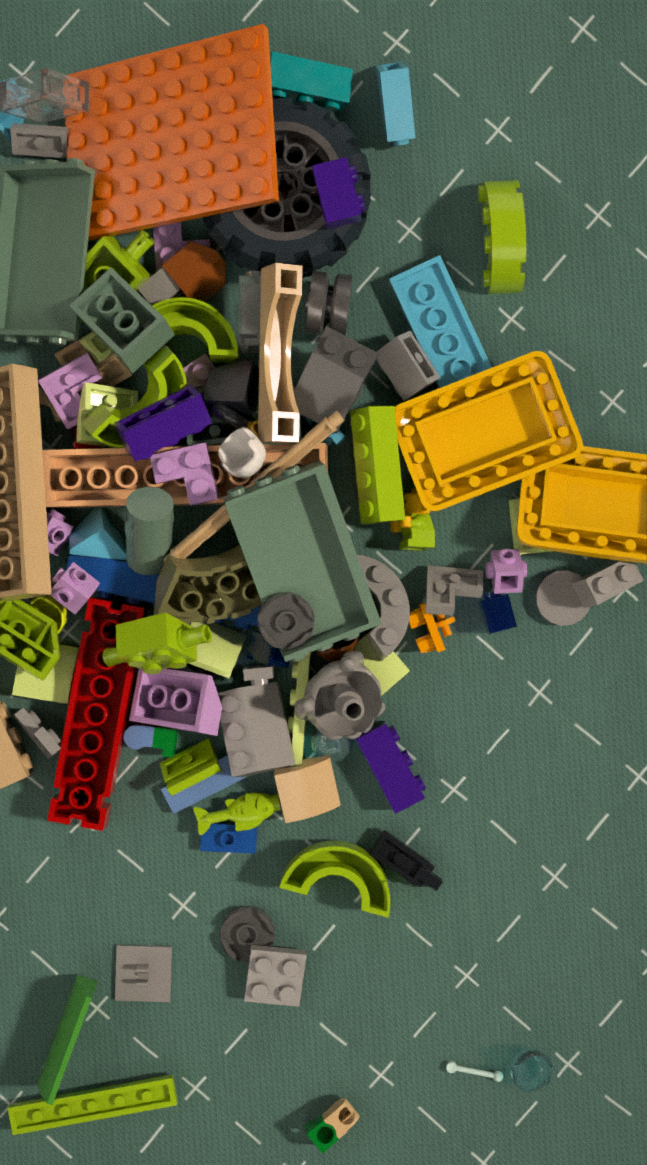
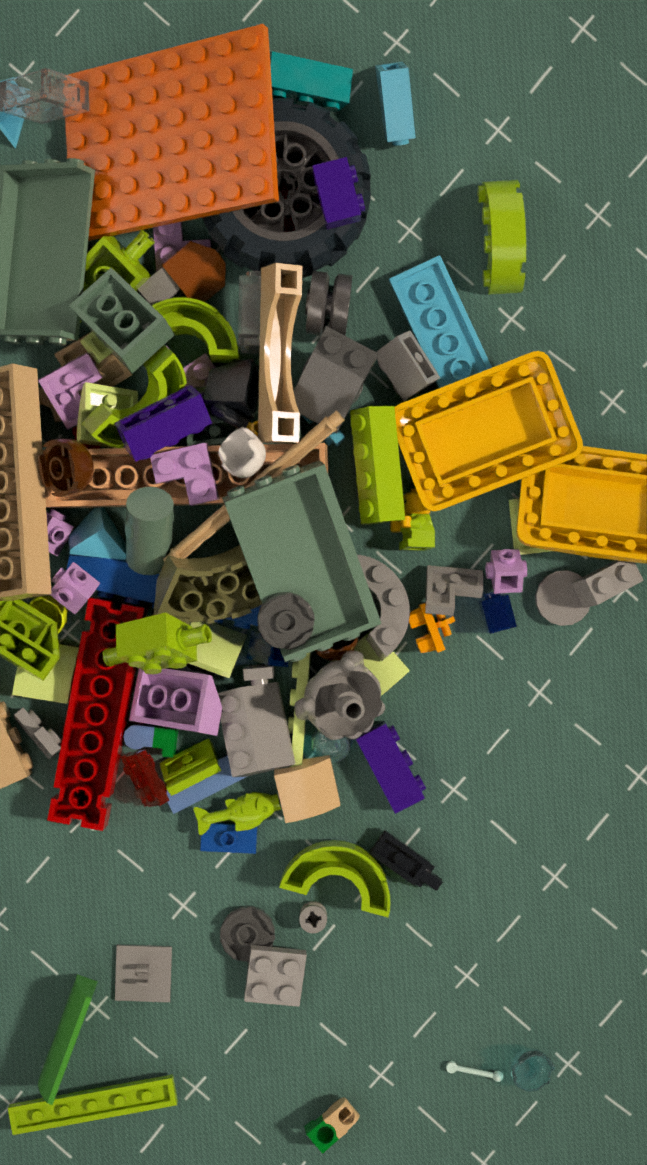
light grey plate [10,123,69,158] -> none
none -> reddish brown cylinder [38,438,94,497]
none -> clear red plate [120,749,169,807]
none -> light grey wheel [299,901,327,933]

